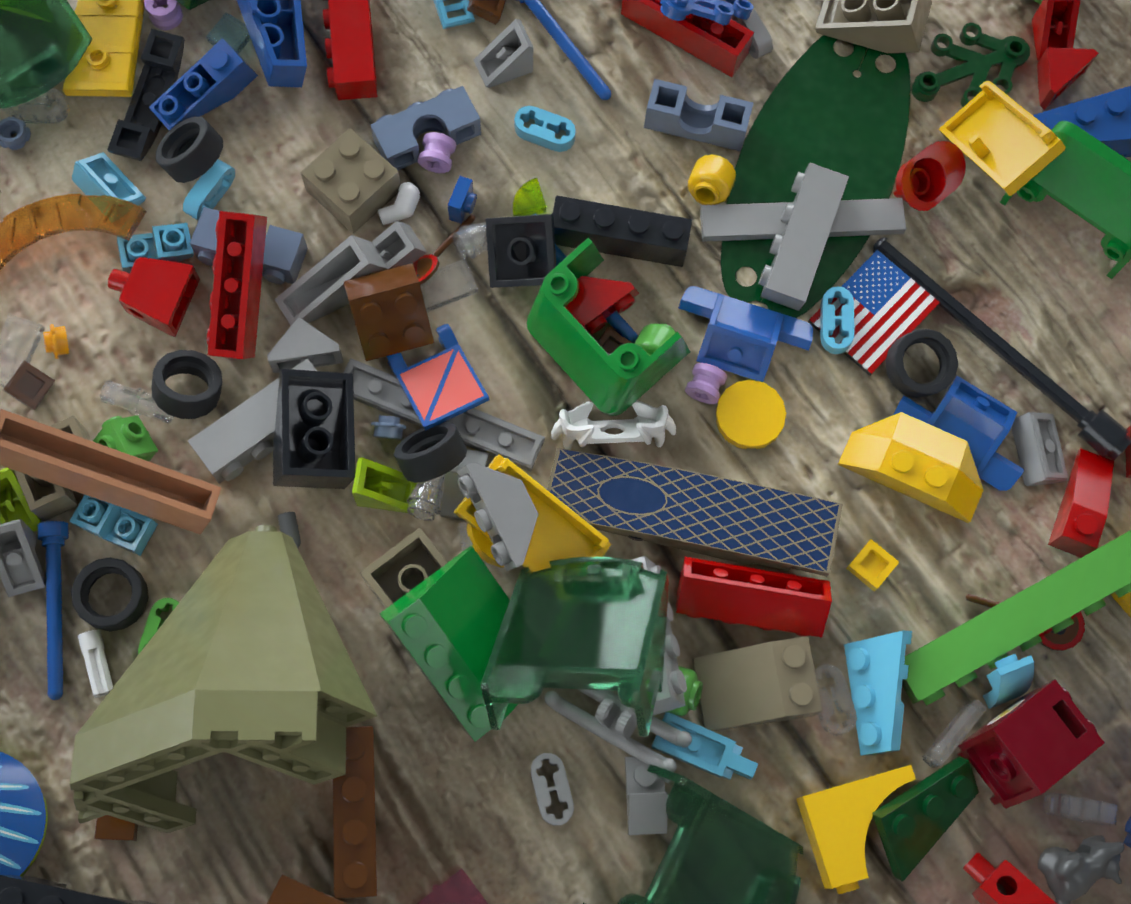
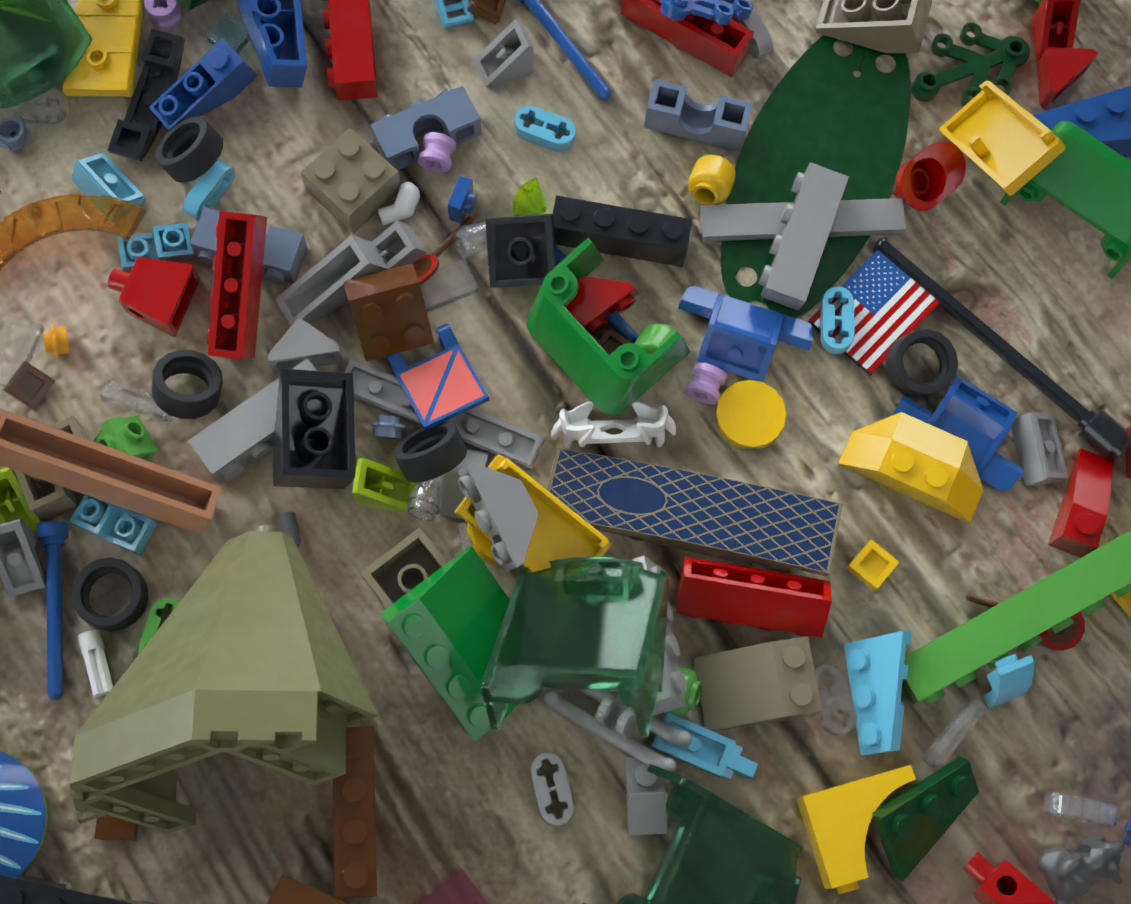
dark red container [957,679,1105,809] -> none

